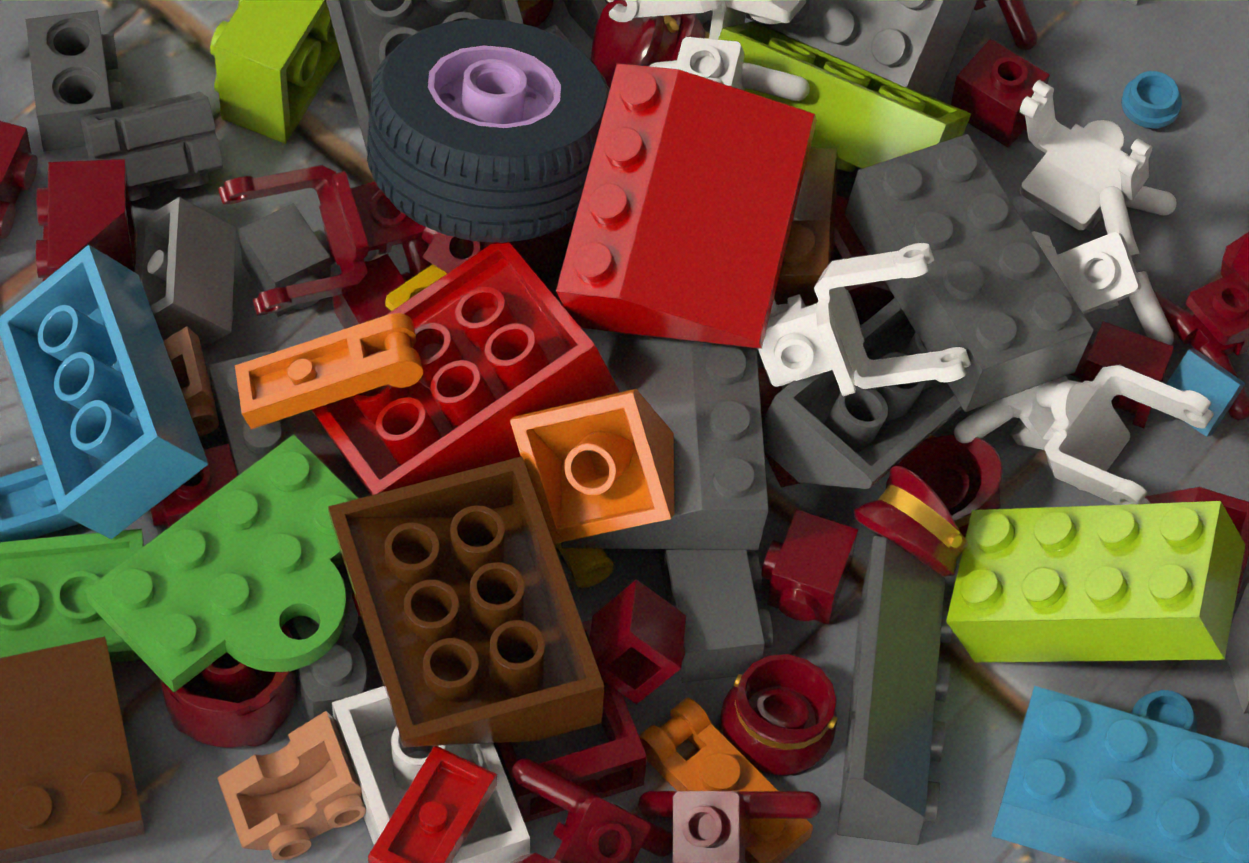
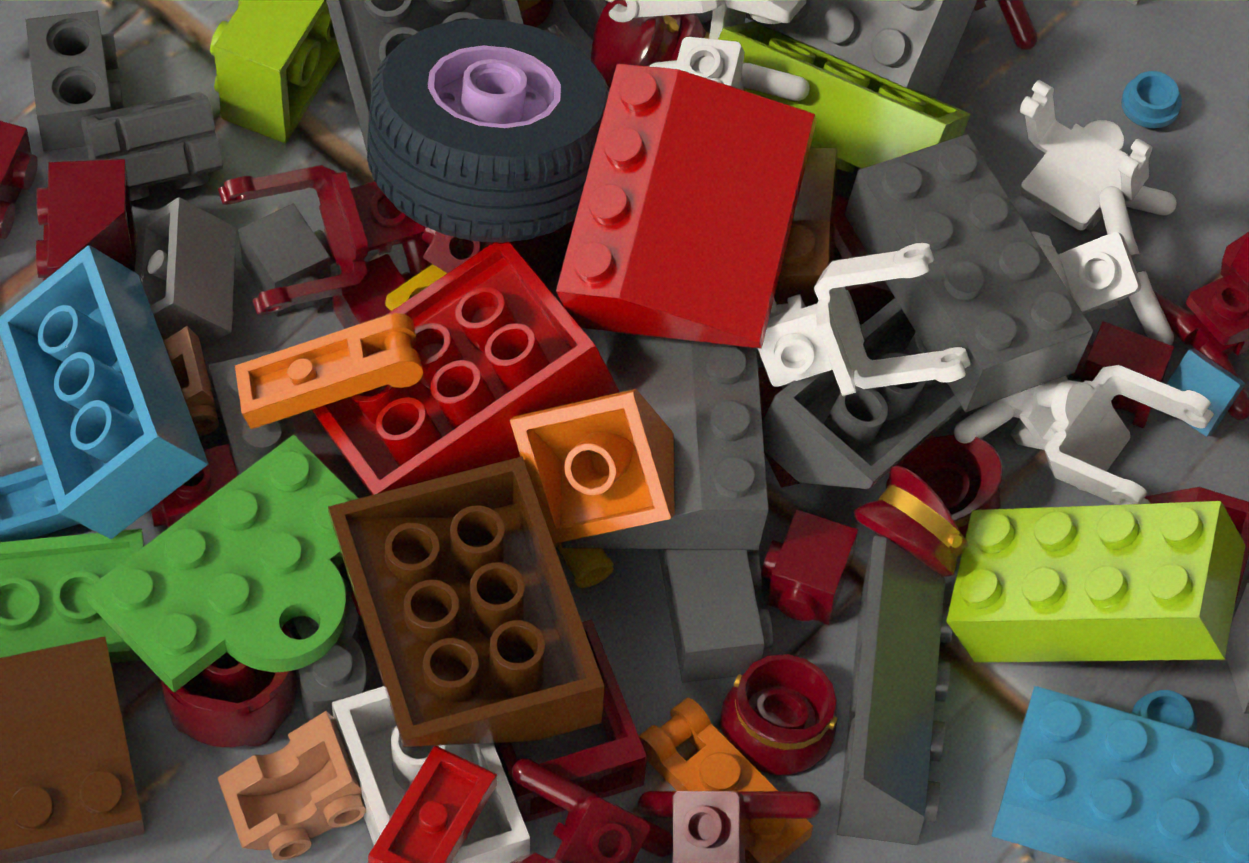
dark red brick [589,579,686,704] -> none
dark red brick [951,38,1050,148] -> none

